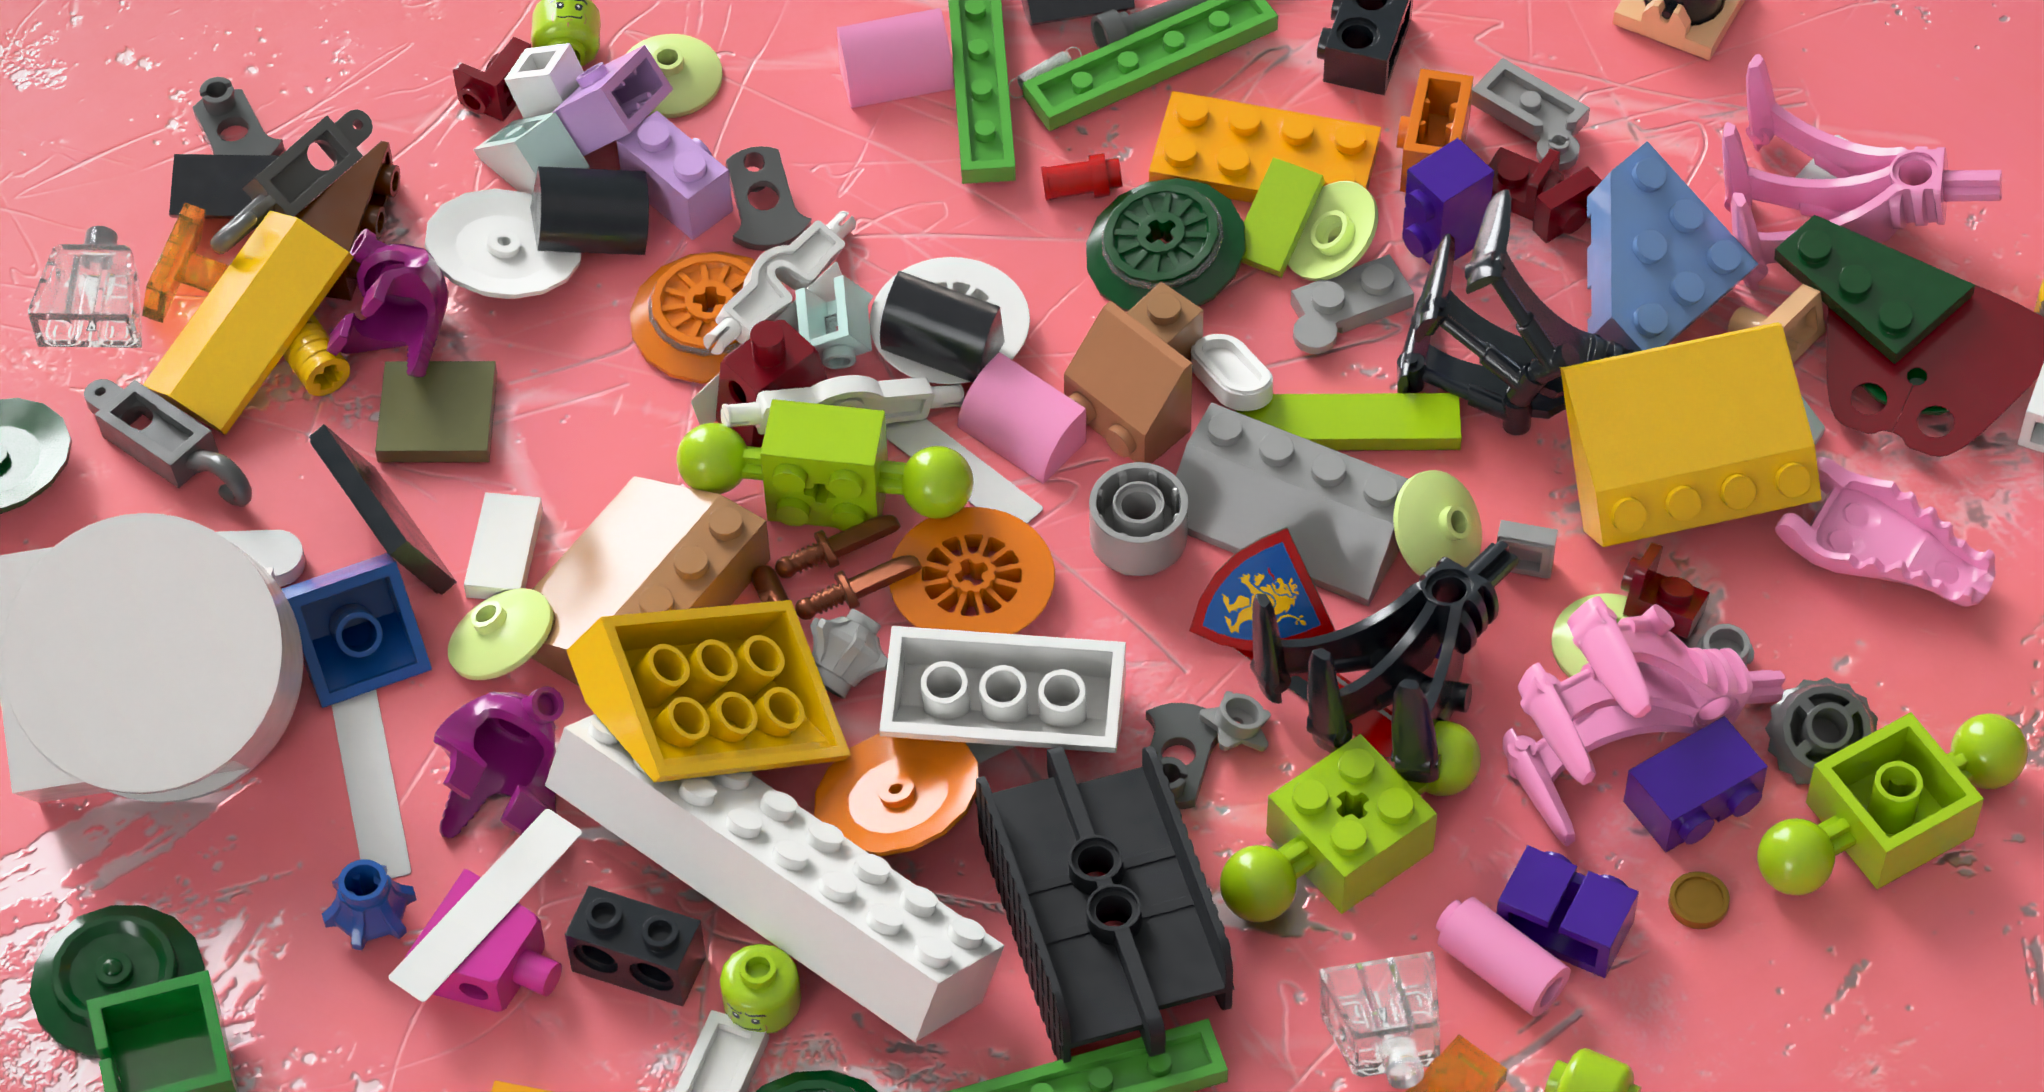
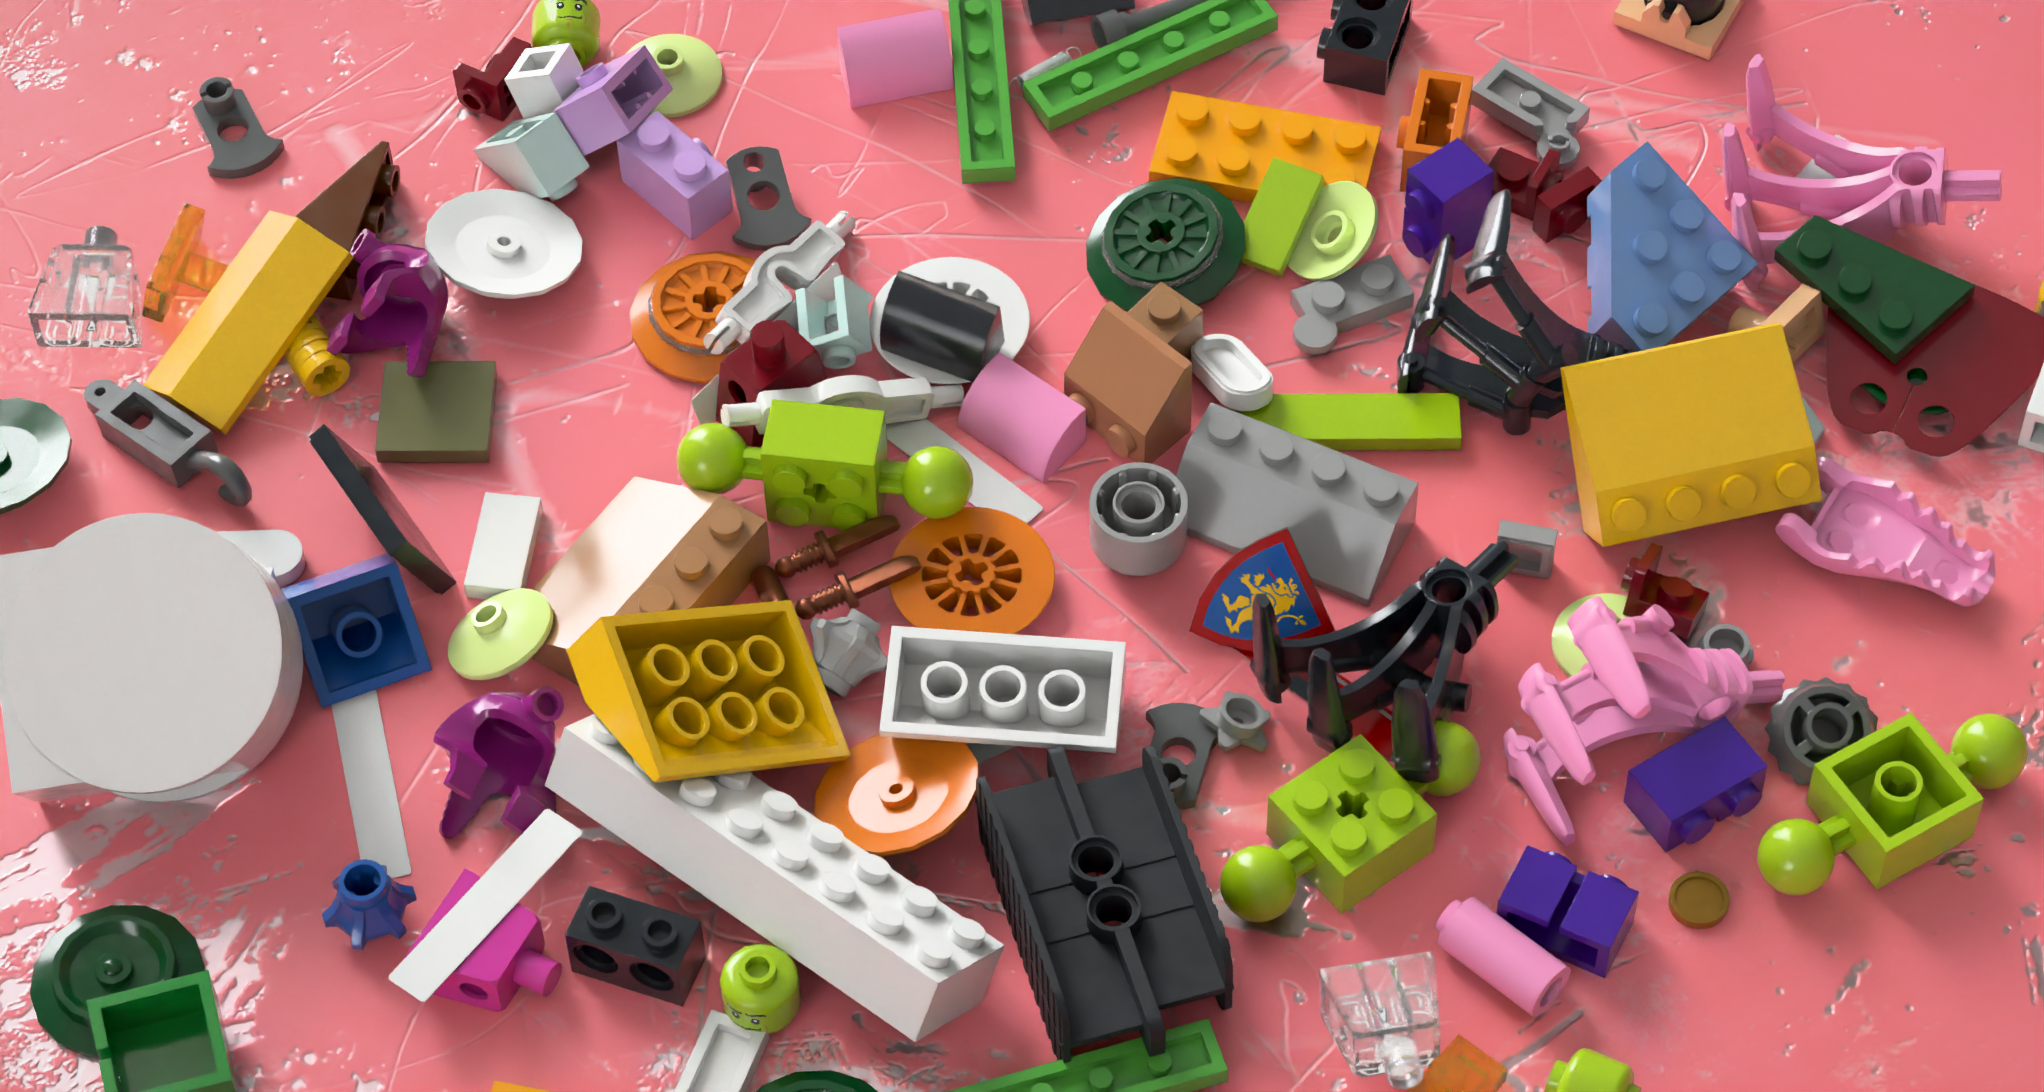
black brick [169,154,279,219] -> none
dark grey piece [210,109,373,254] -> none
black brick [530,166,649,255] -> none
red animal [1041,153,1123,201] -> none
yellowish green dish [1393,470,1482,576] -> none

